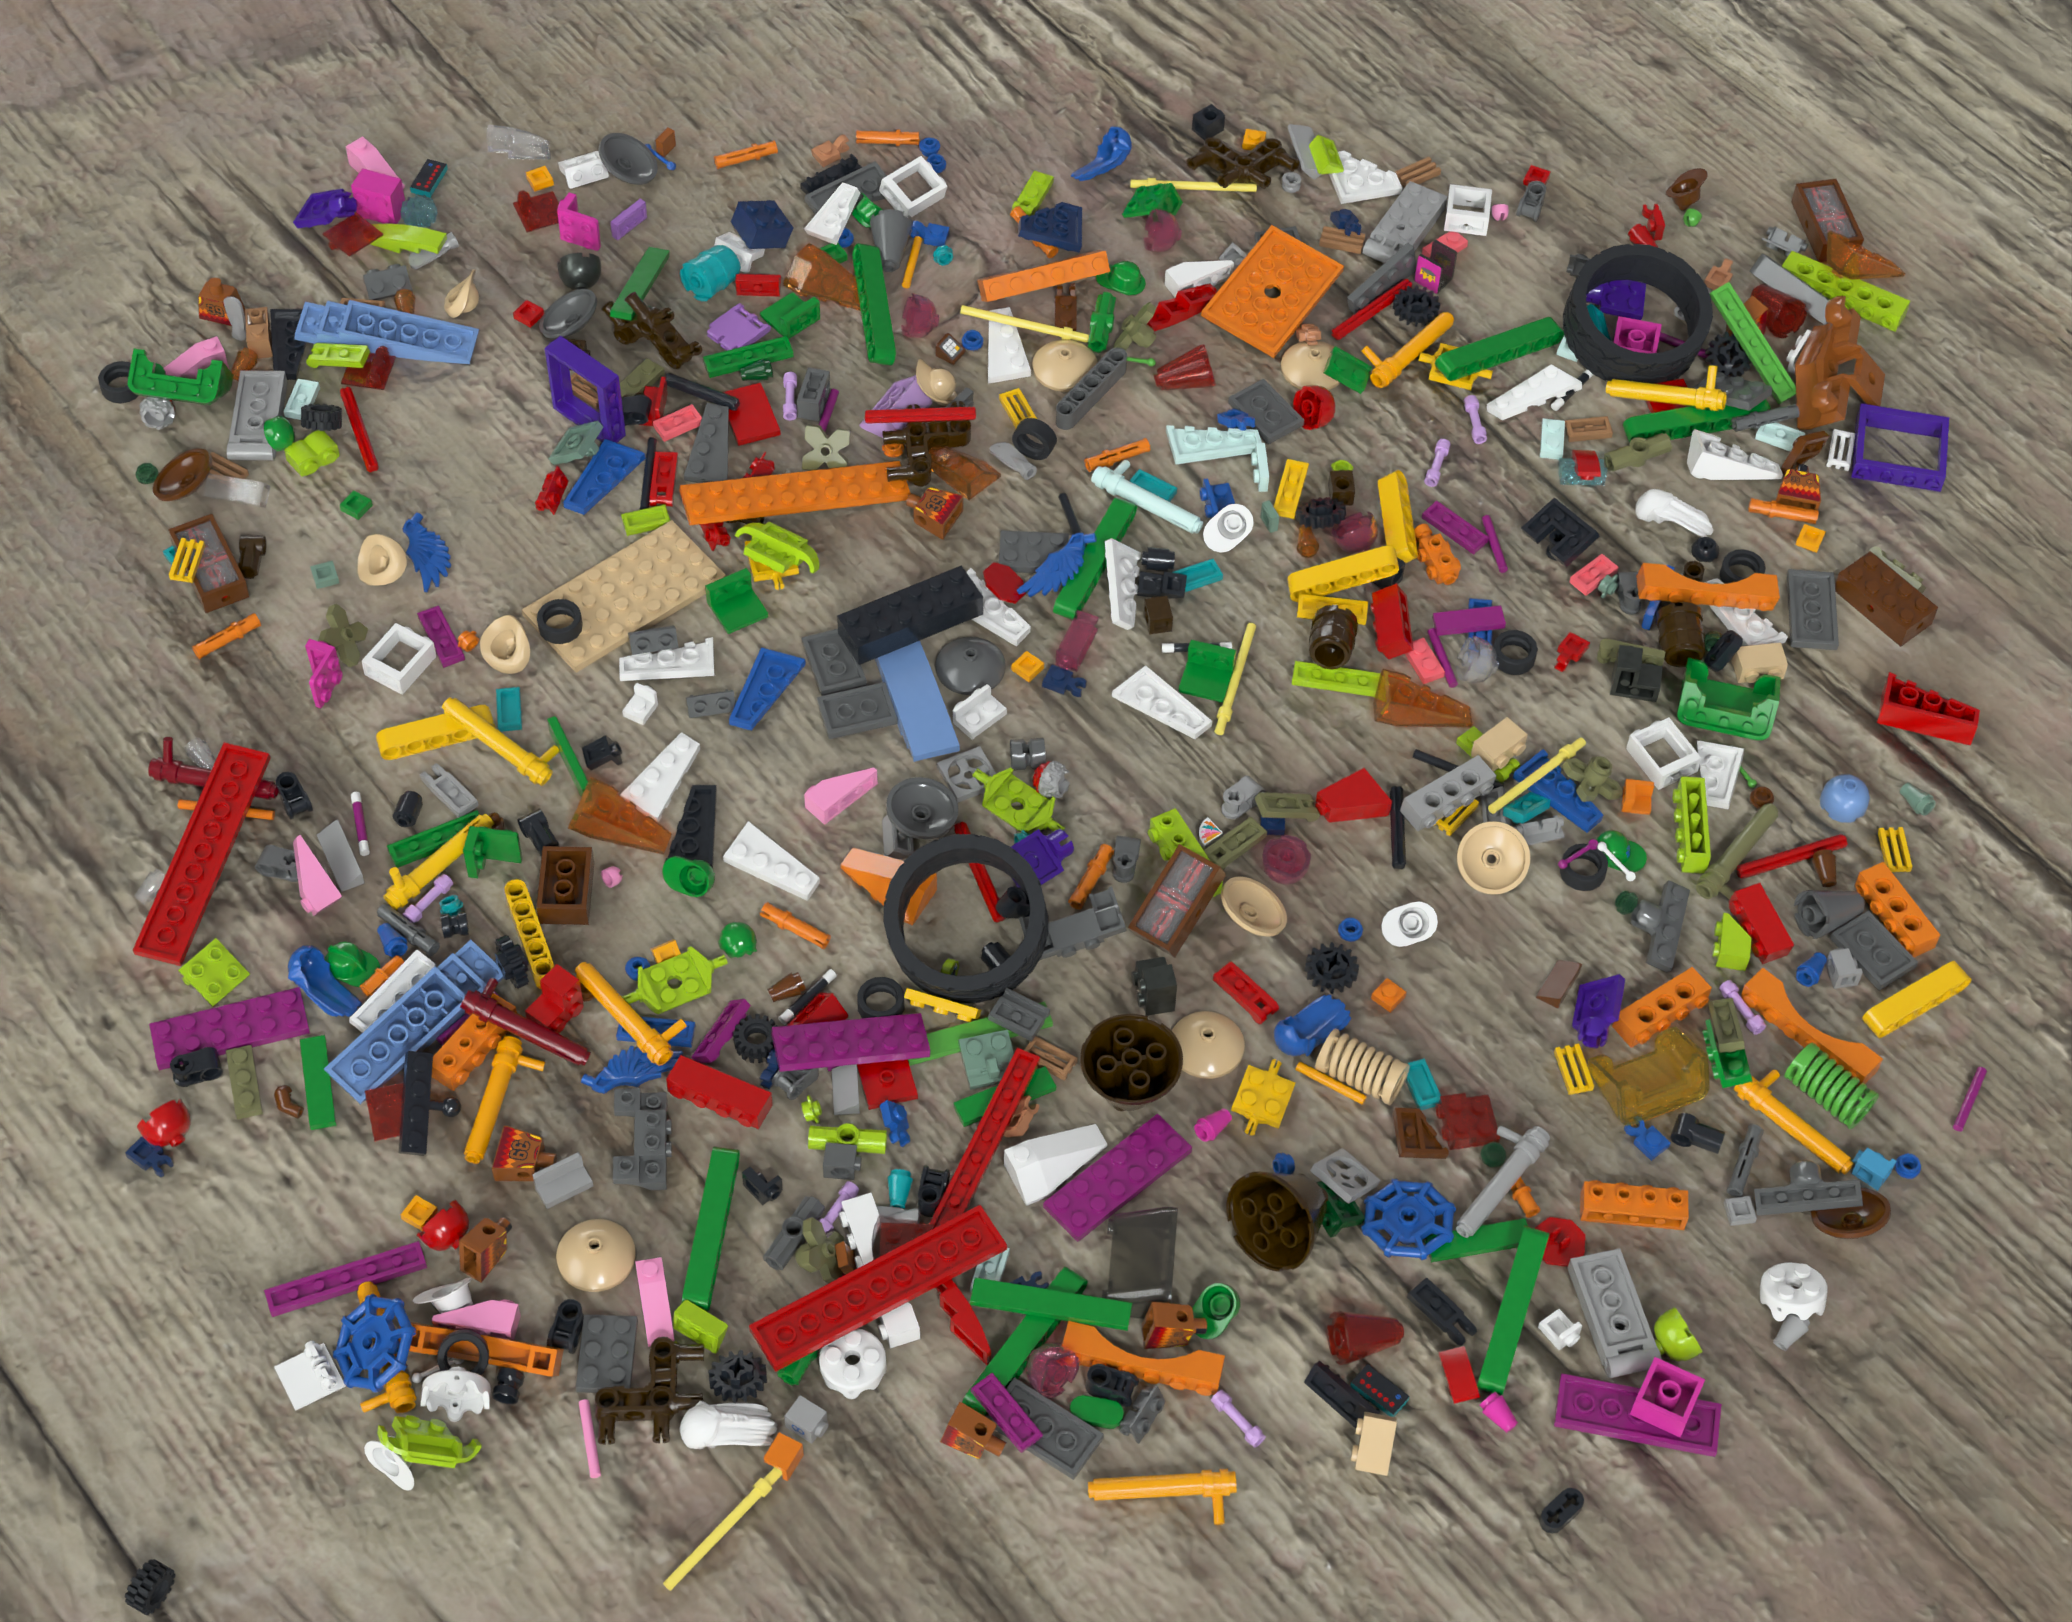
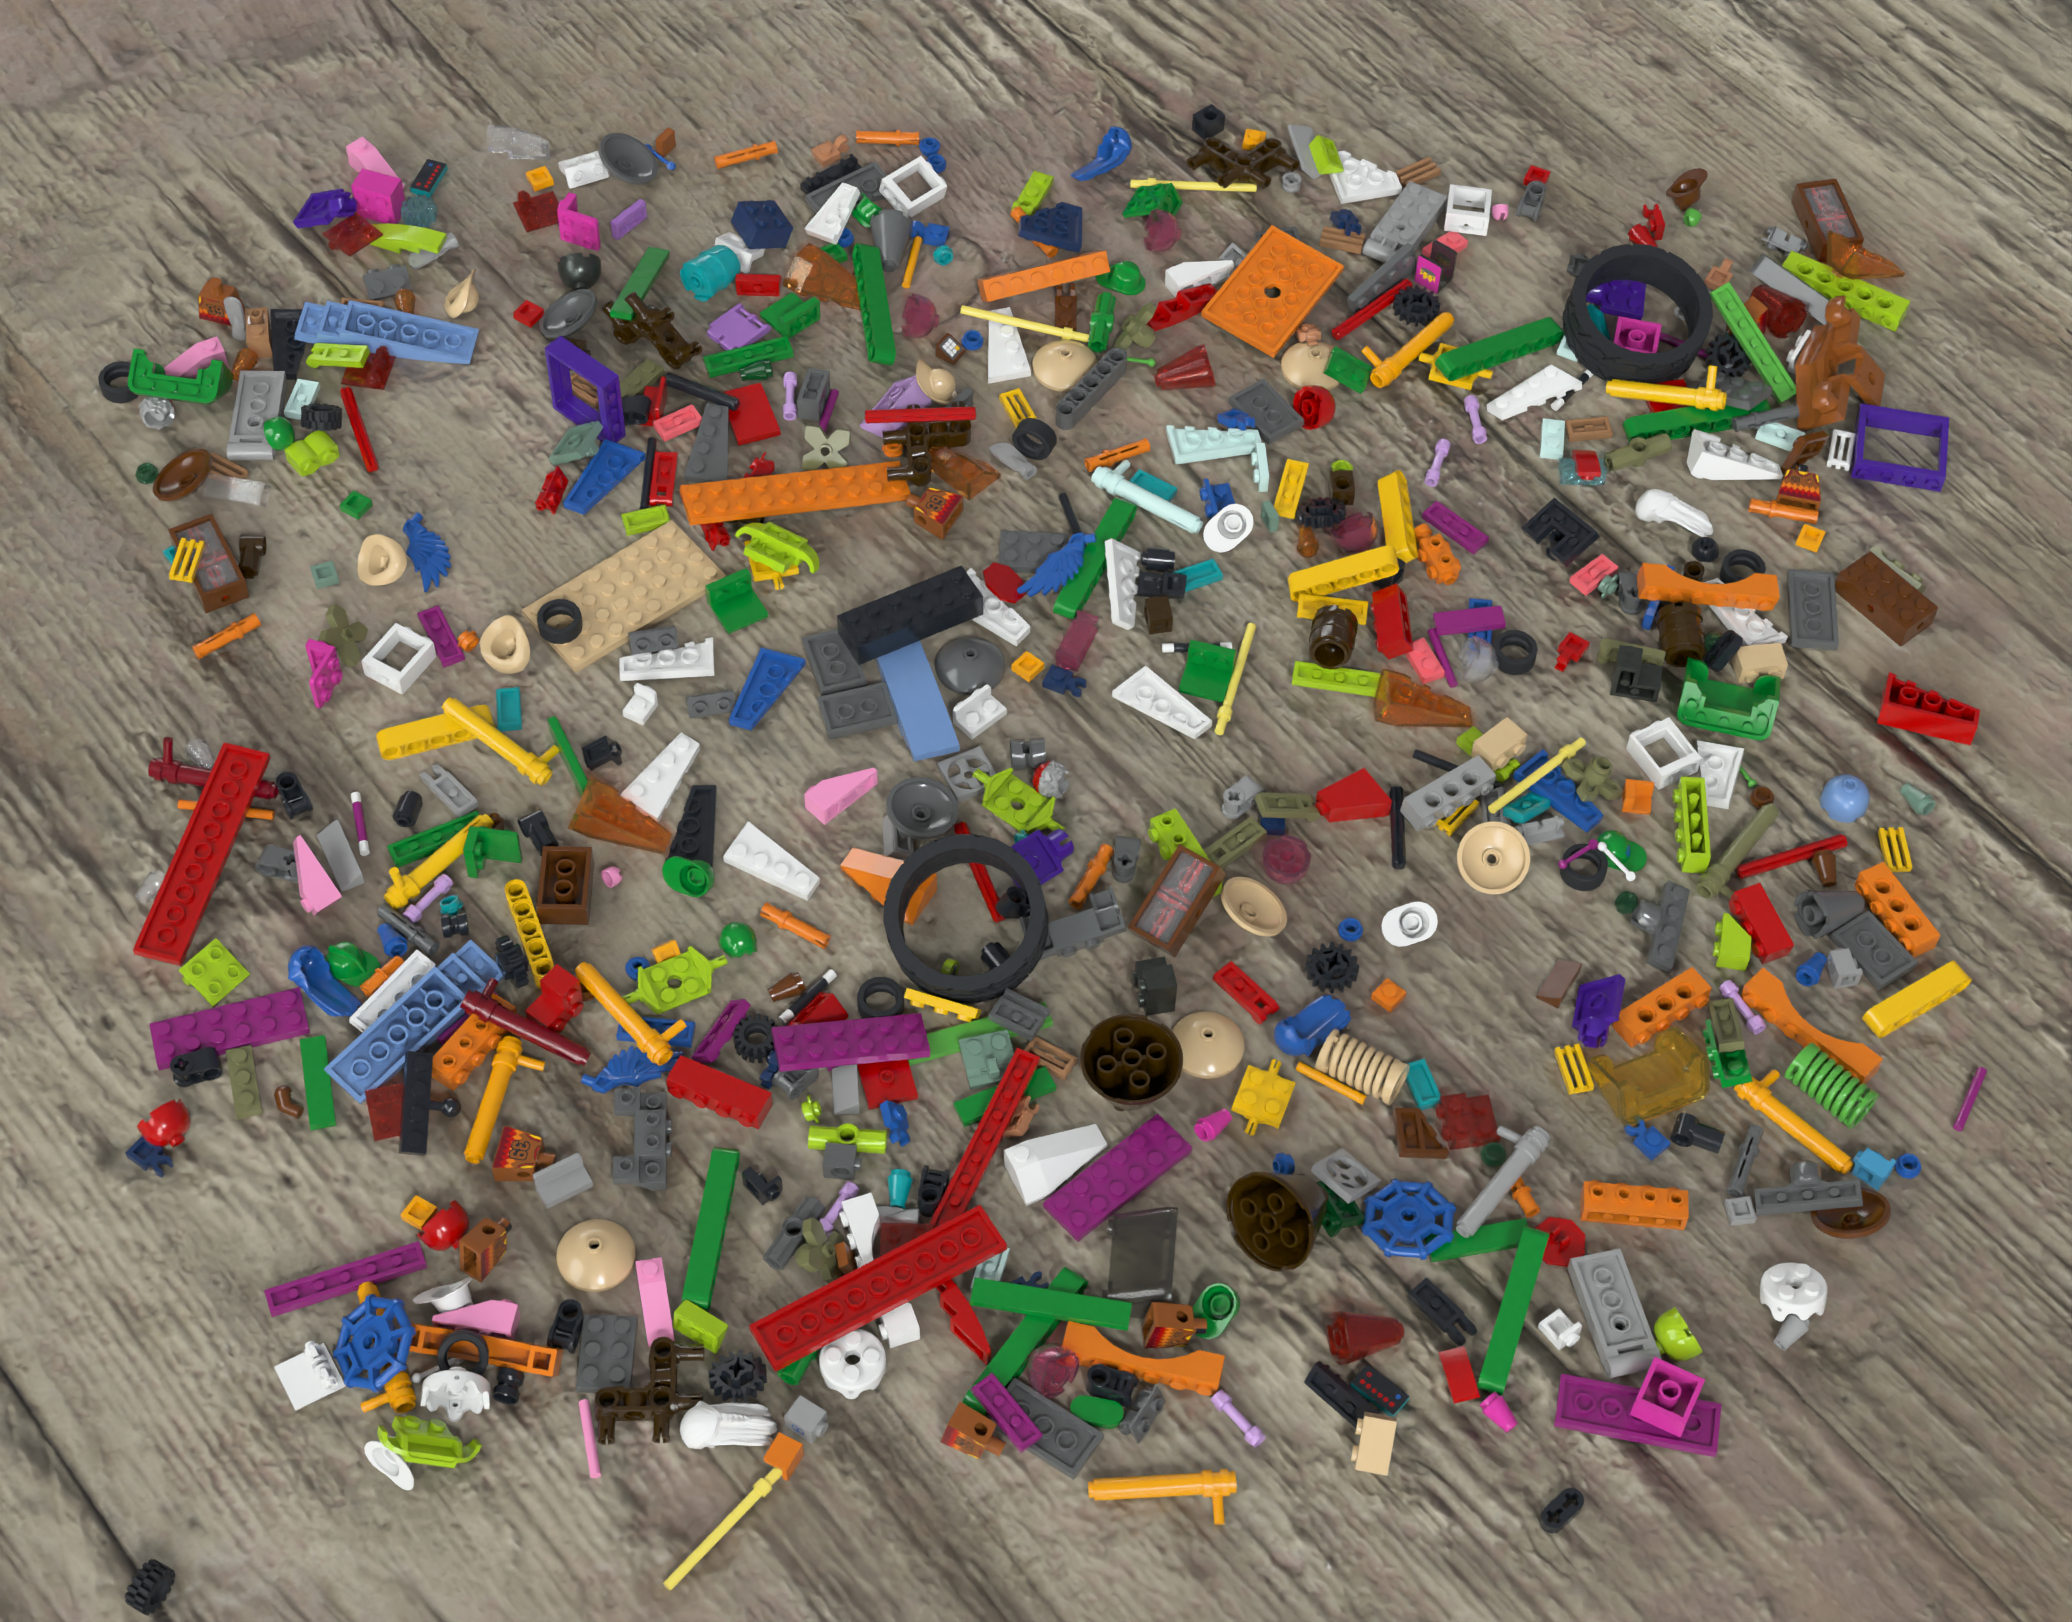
tile [1199,817,1223,849] -> none
magenta bar [1482,515,1508,573] -> none

